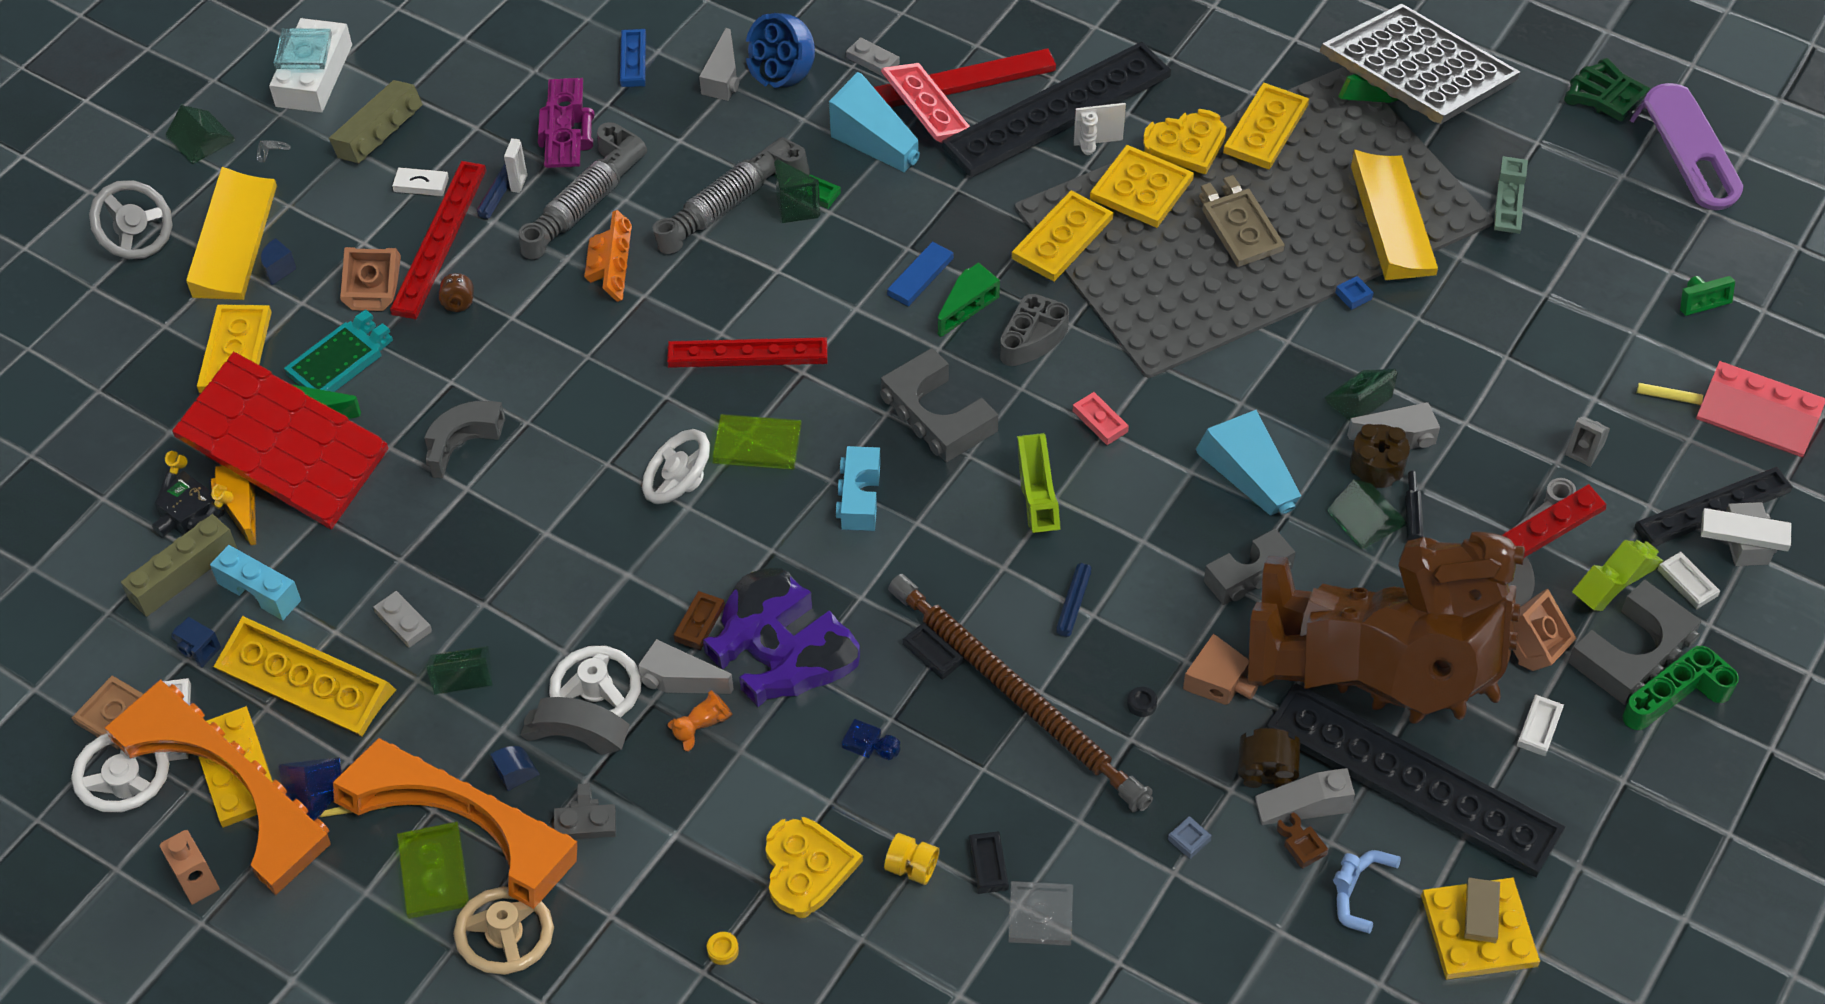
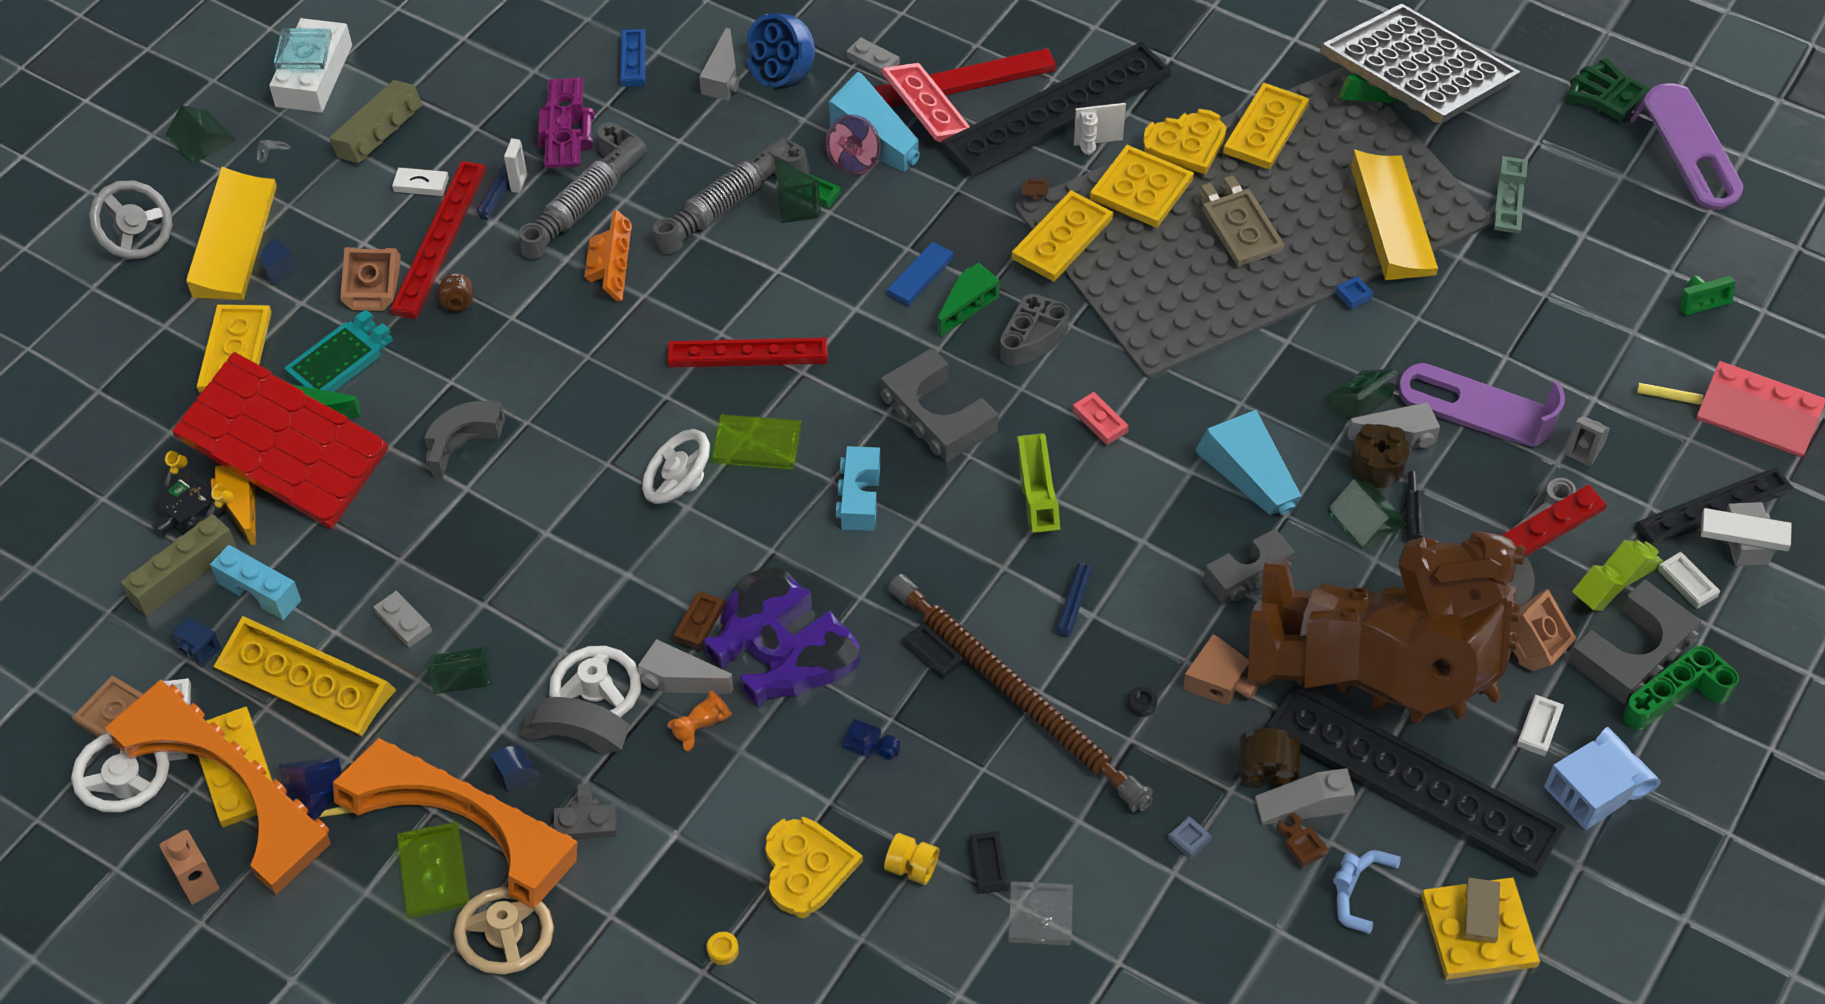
none -> clear pink shield [826,114,881,175]
none -> reddish brown plate [1022,177,1050,199]
none -> medium lavender piece [1399,363,1565,447]
none -> light blue piece [1544,727,1661,831]

